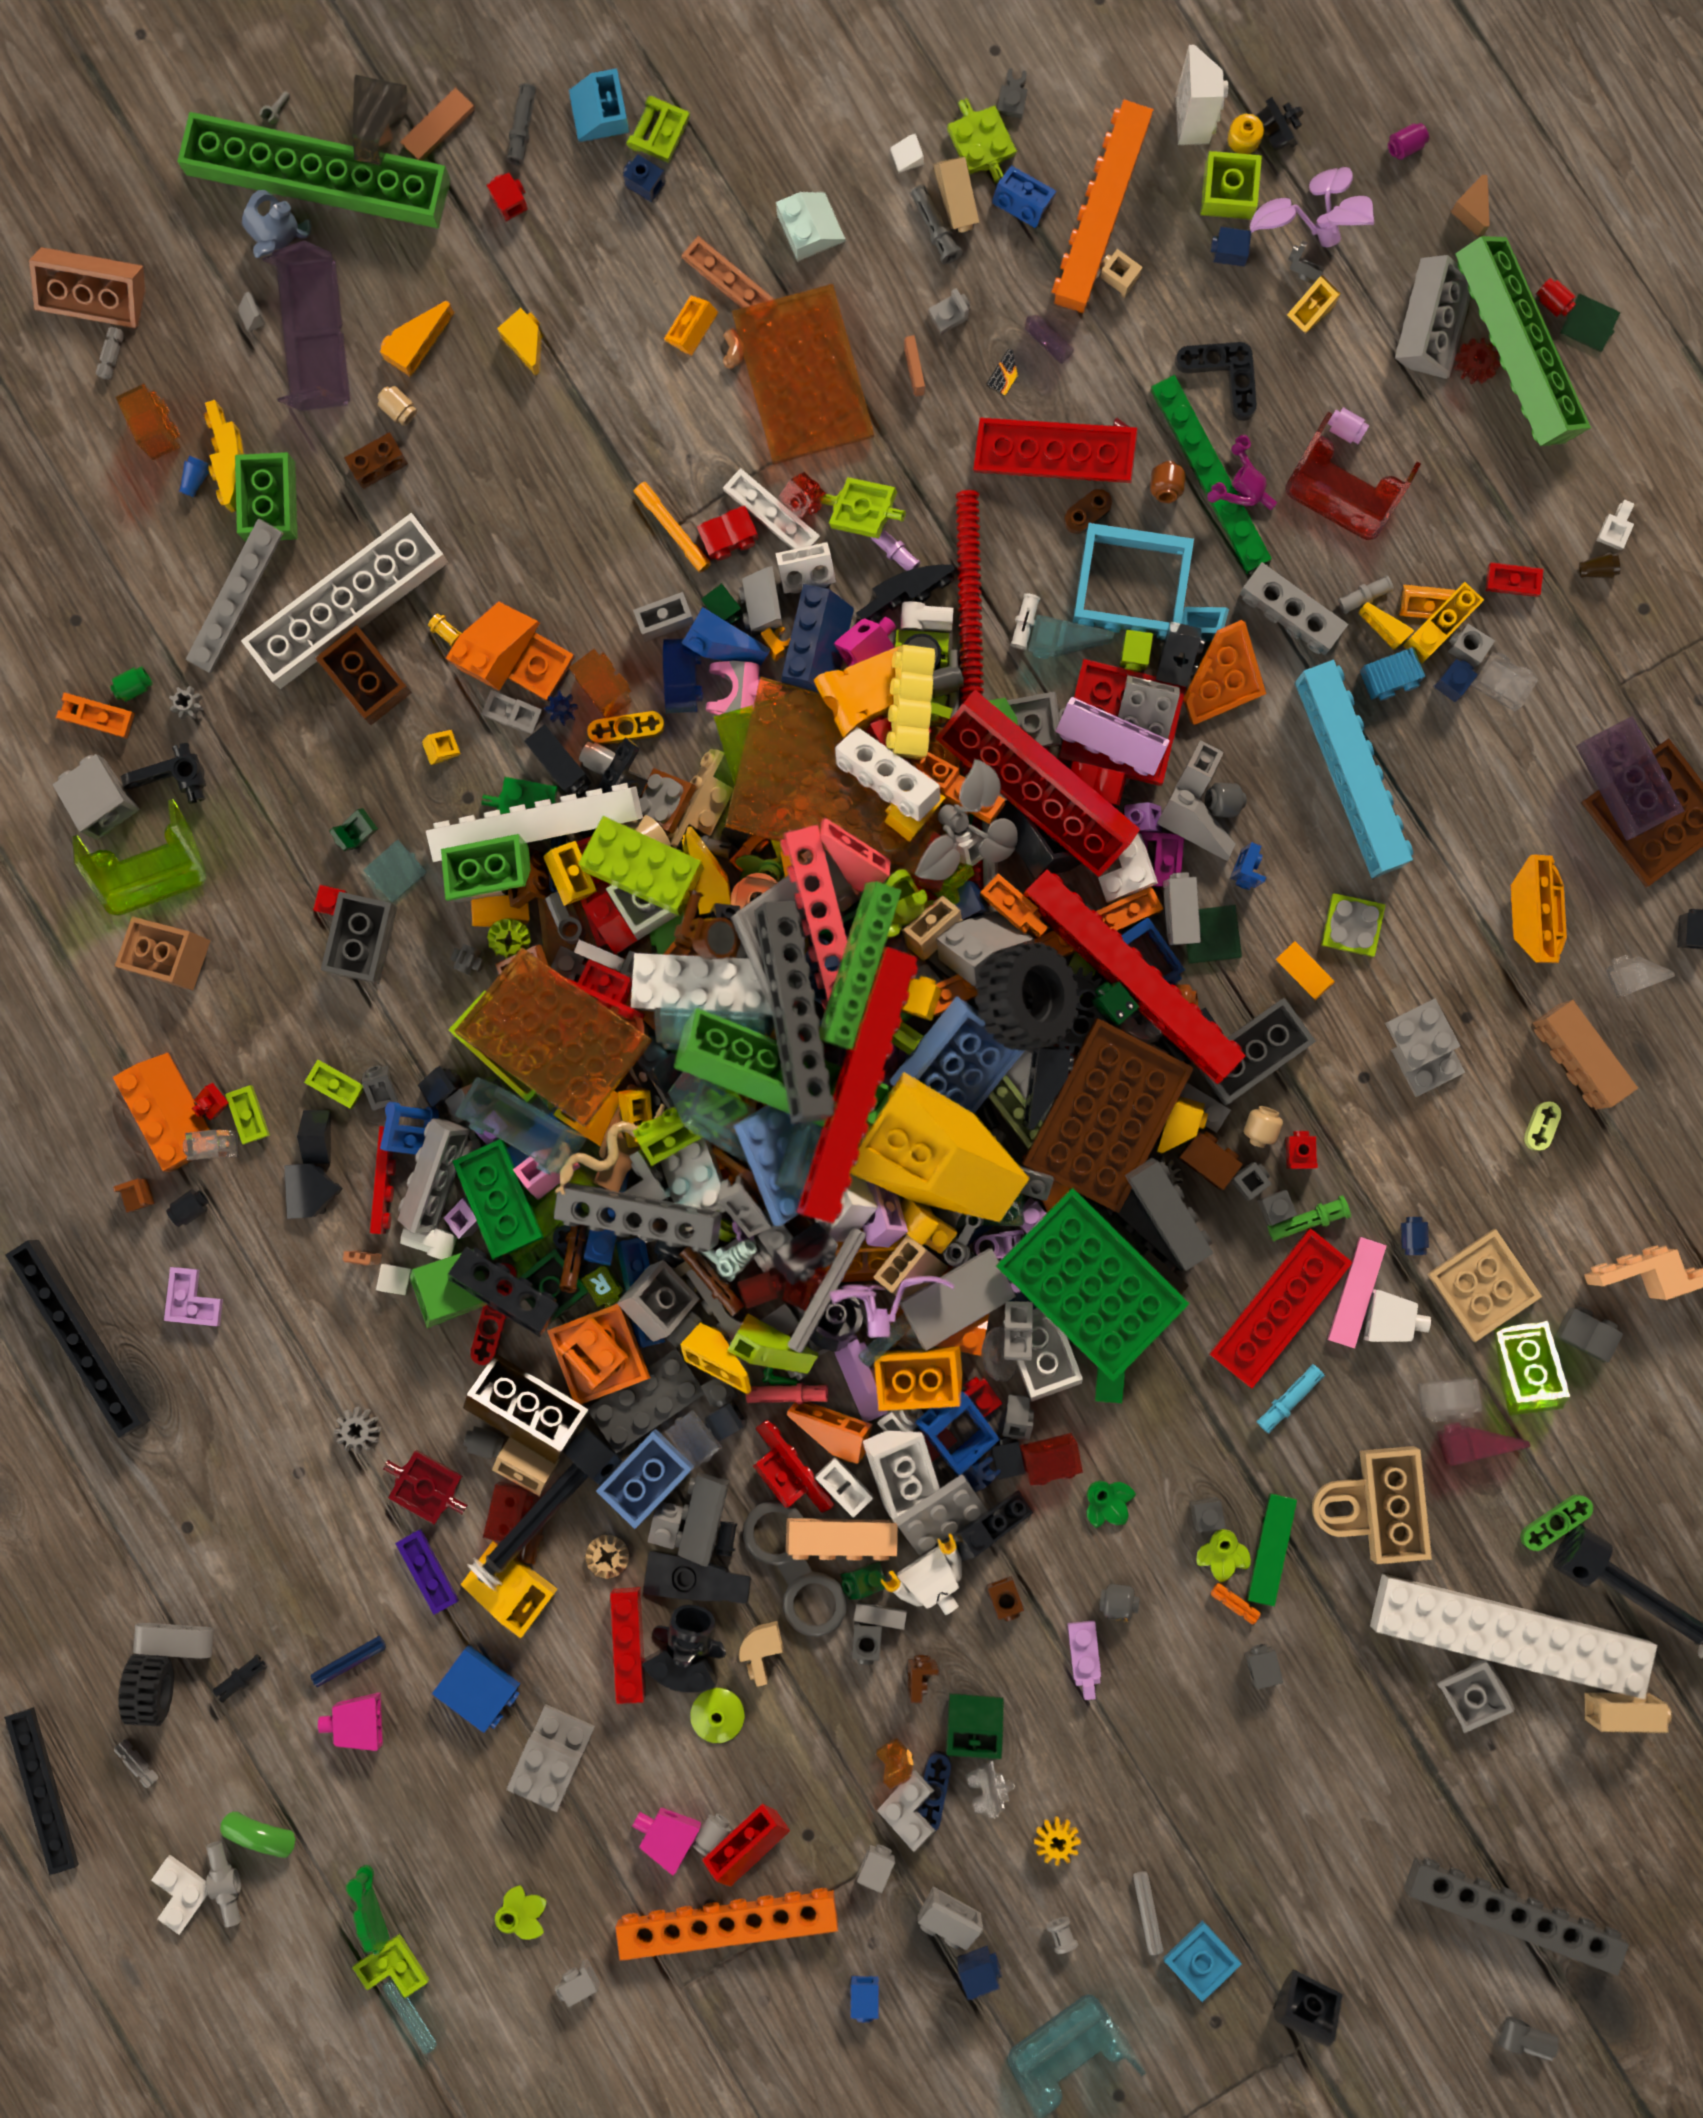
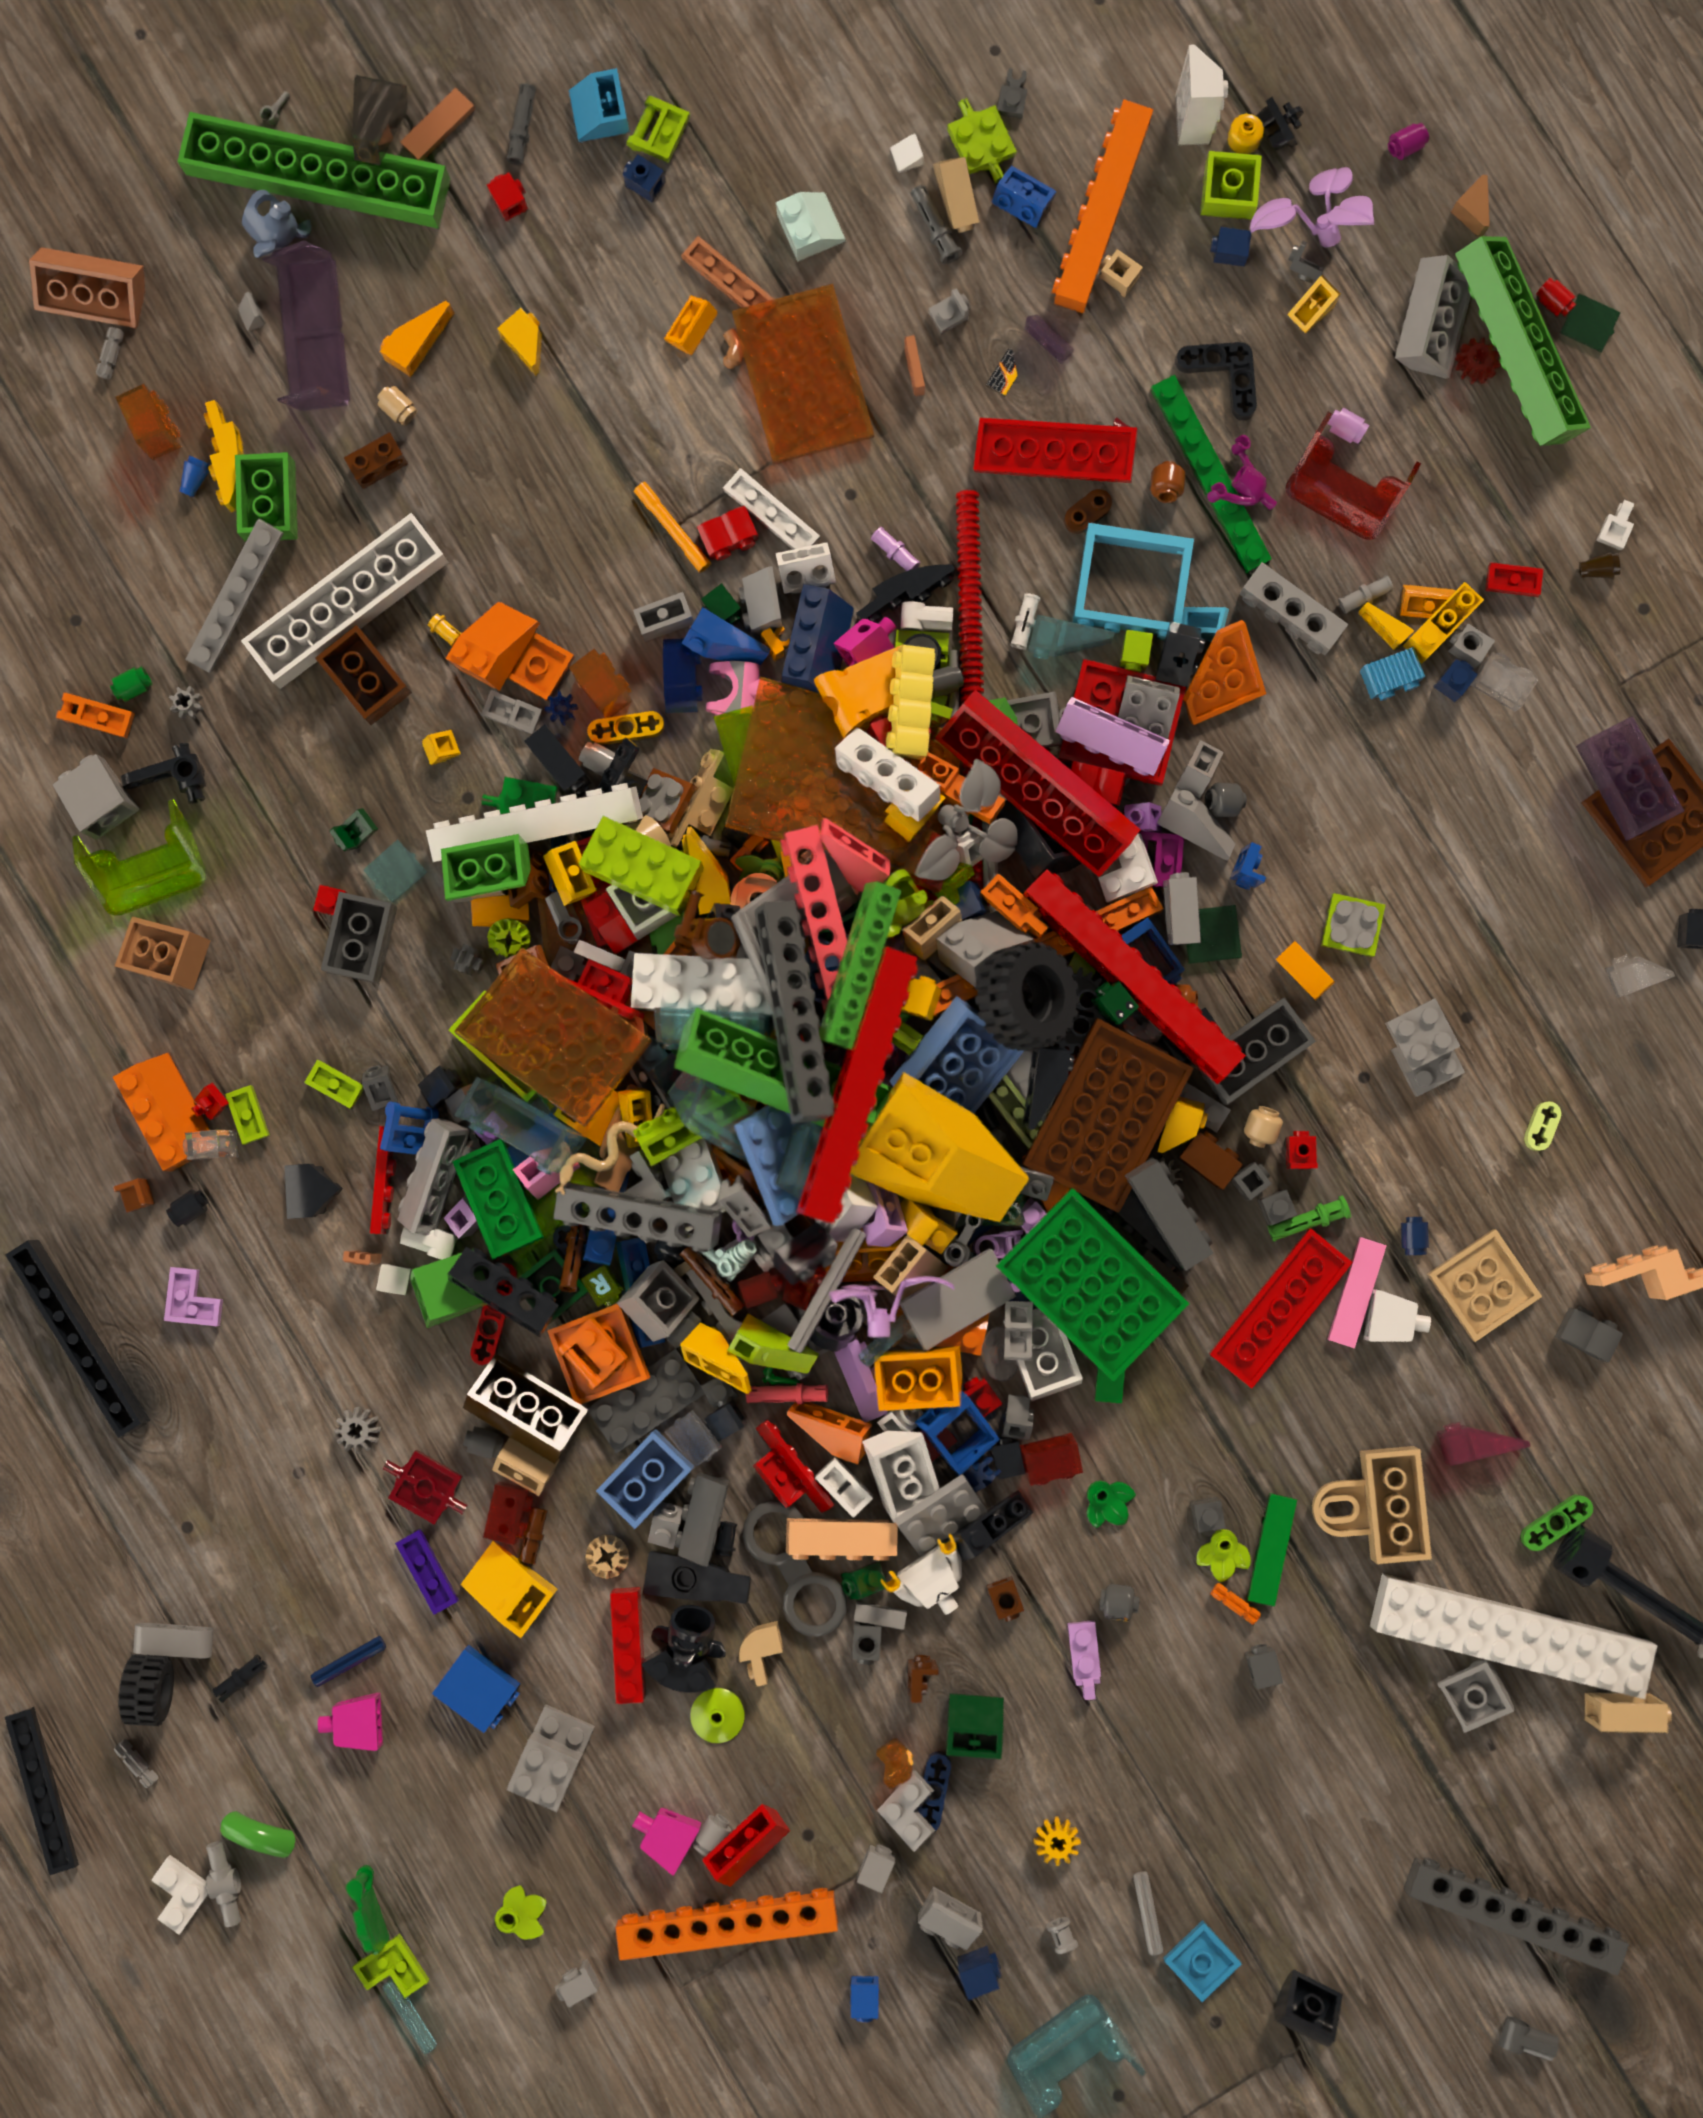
black slope [297,1110,331,1164] -> none
black piece [467,1427,623,1592] -> none
lime plate [719,1218,737,1242] -> none
clear red brick [778,472,827,519] -> none
lime plate [820,477,906,539] -> none
clear hips [966,1761,1014,1819] -> none
medium azure pin [1256,1364,1325,1434] -> none
medium azure brick [1295,660,1414,879] -> none
clear brick [1418,1377,1482,1422] -> none
clear neon green slope [1494,1322,1570,1416] -> none
light orange wedge [1511,854,1567,963] -> none
medium nougat brick [1533,1000,1638,1109] -> none

